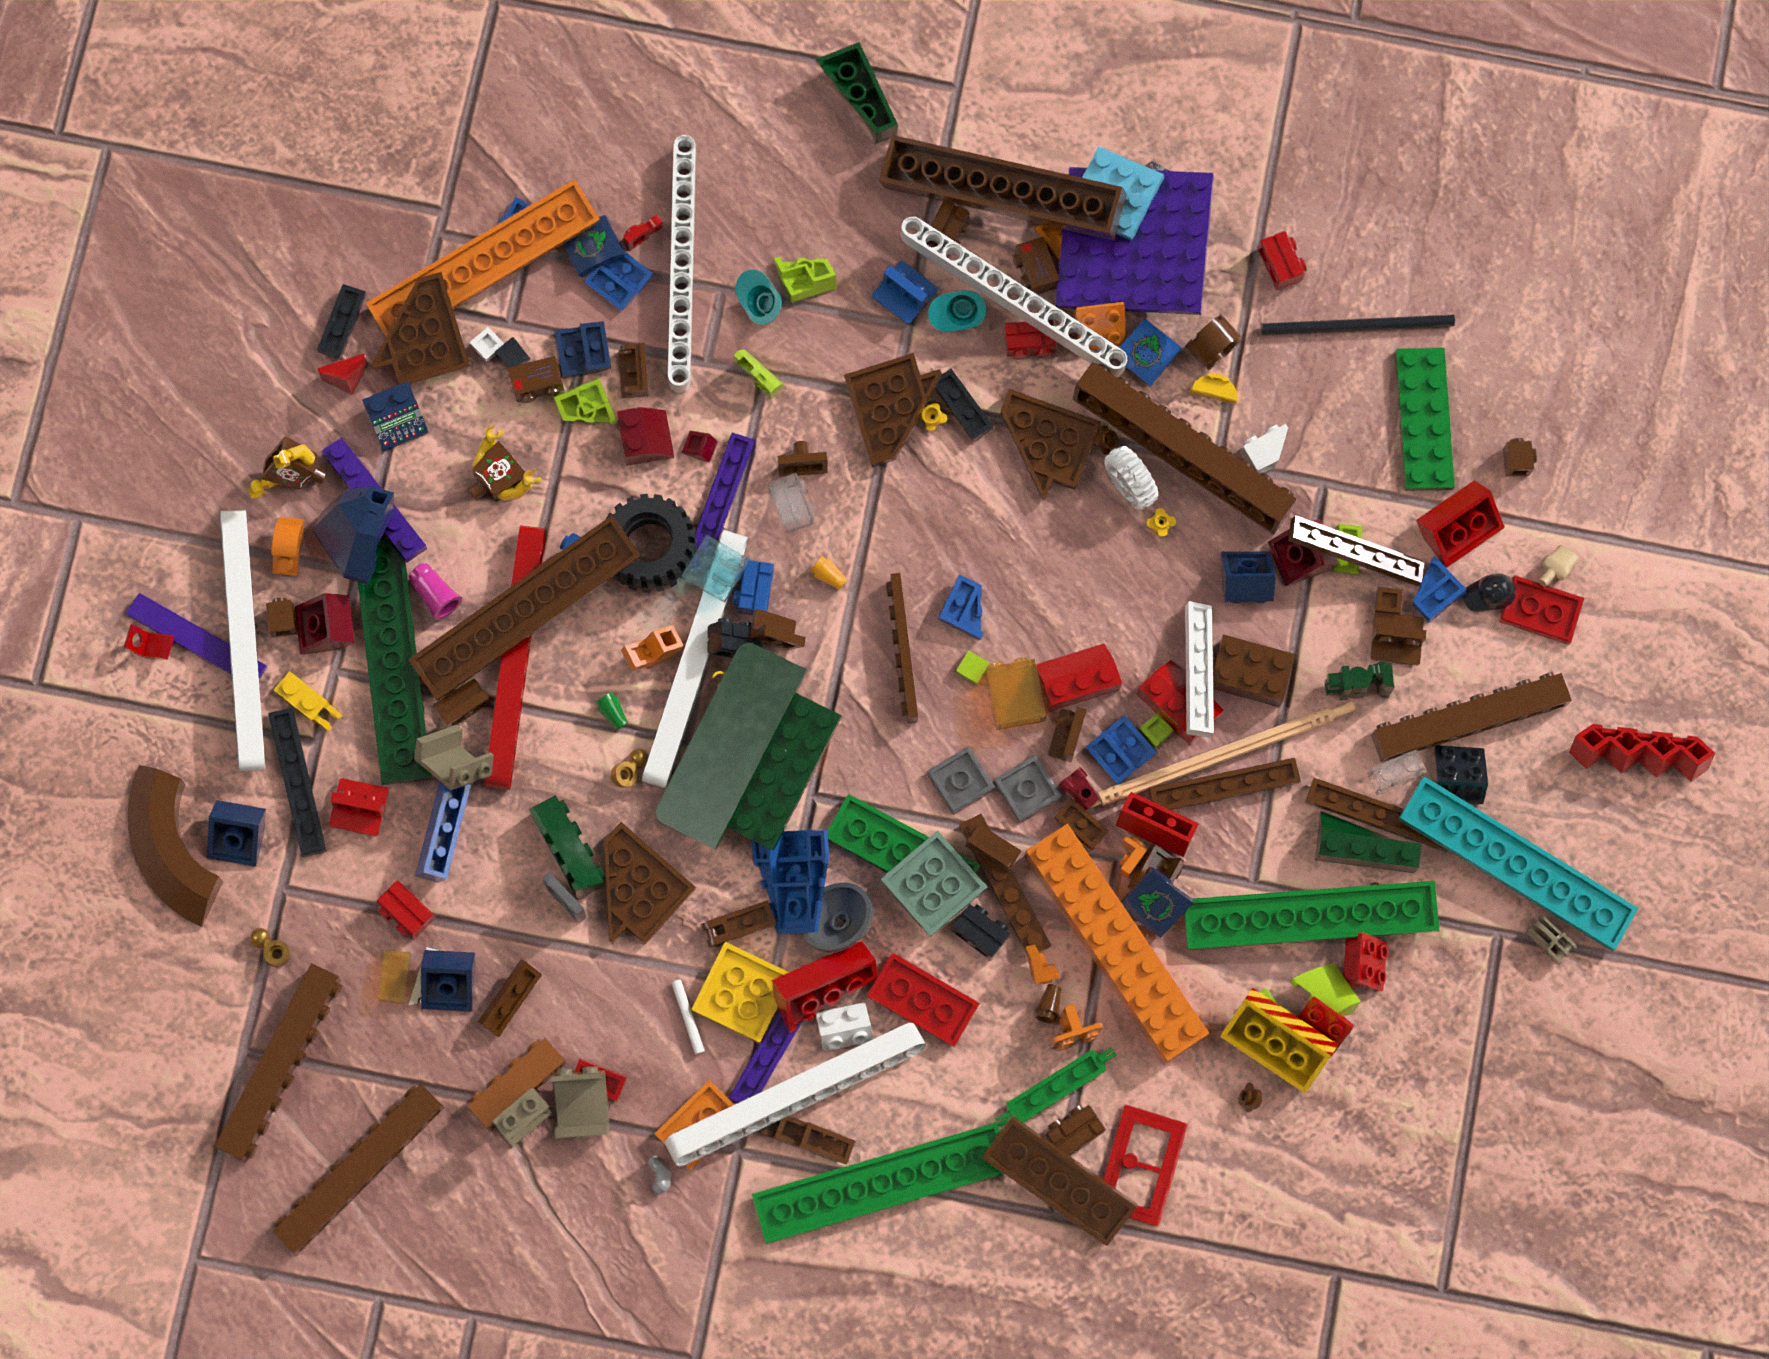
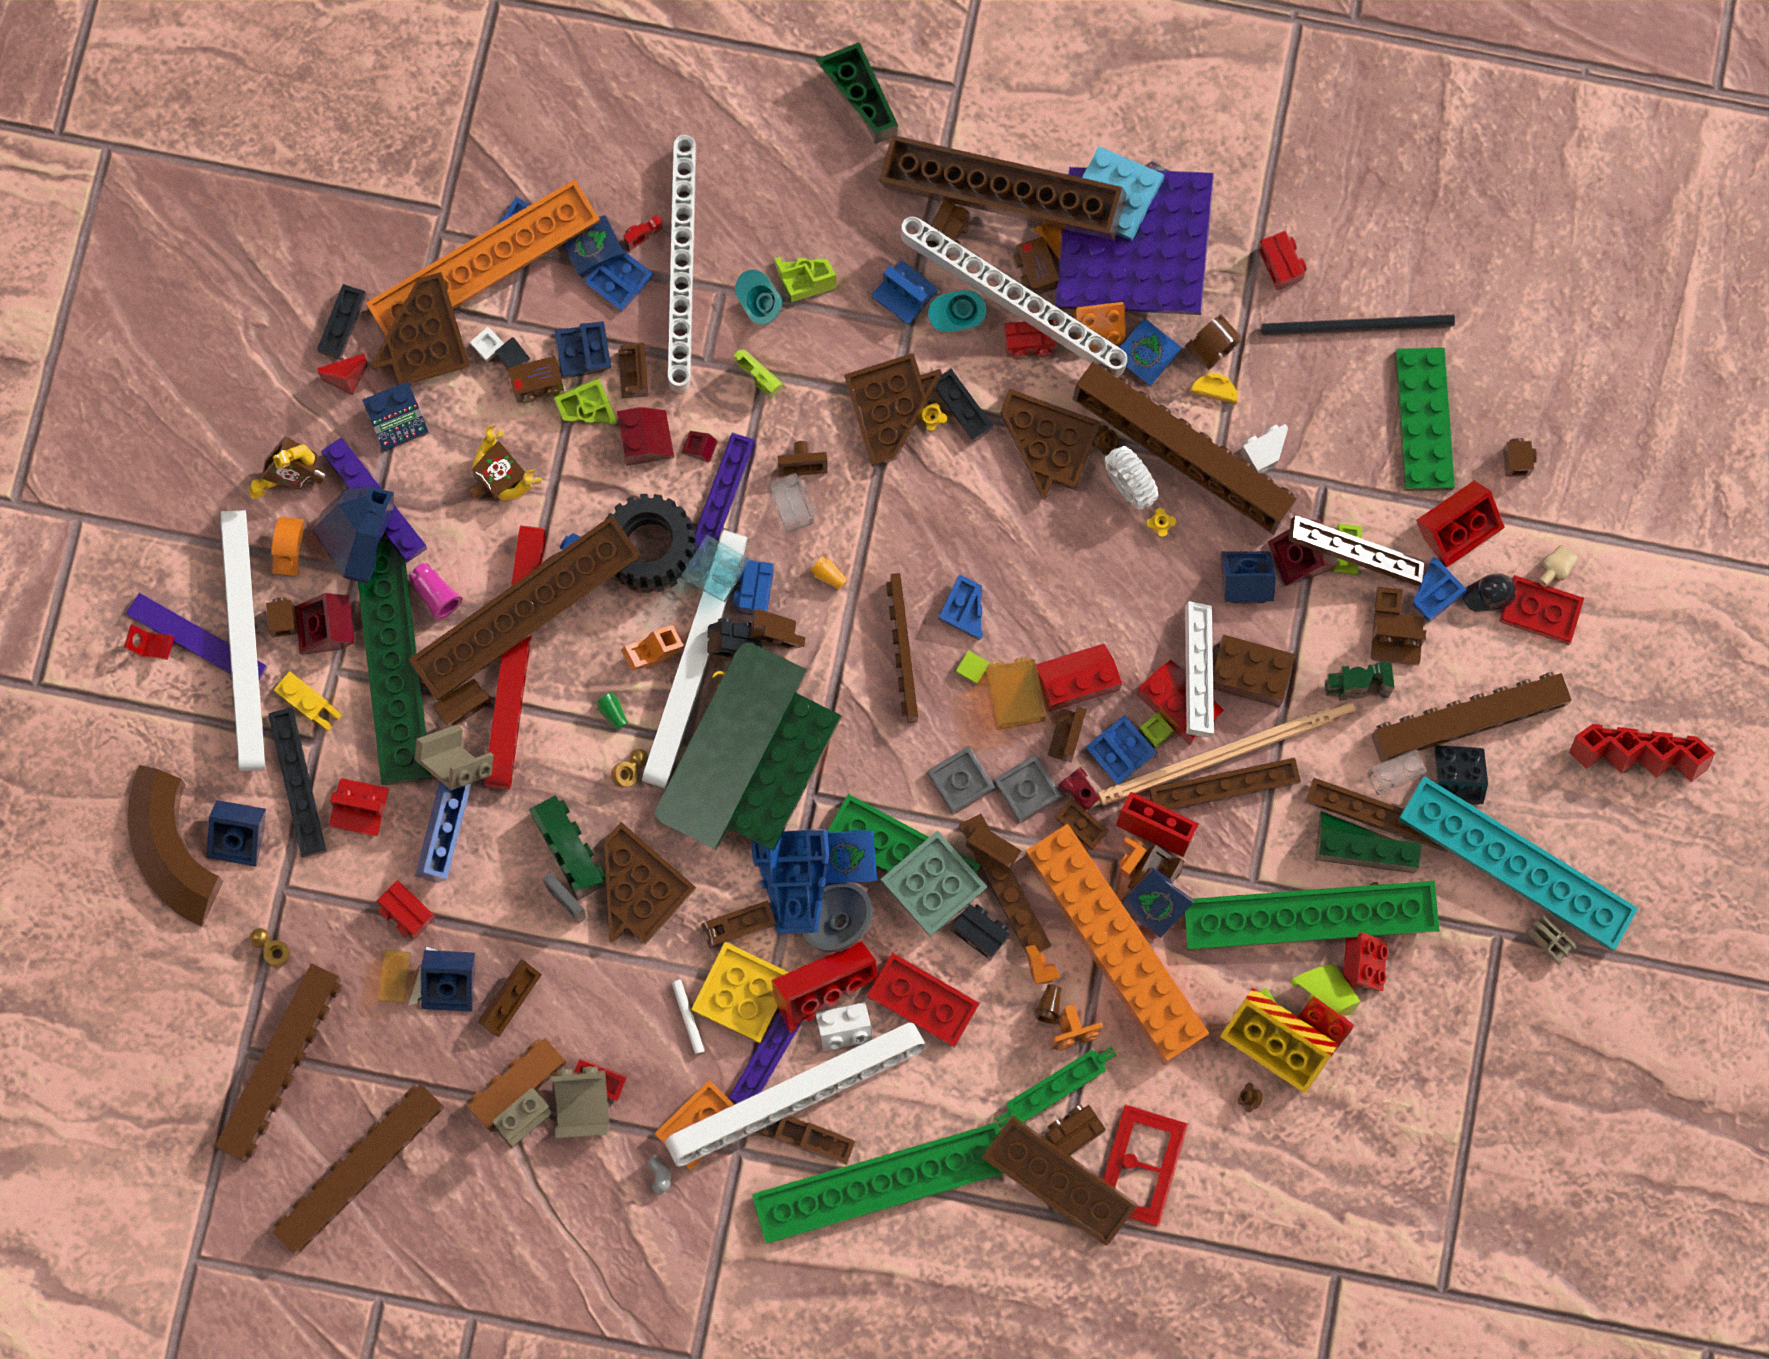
none -> blue slope [825,830,877,883]

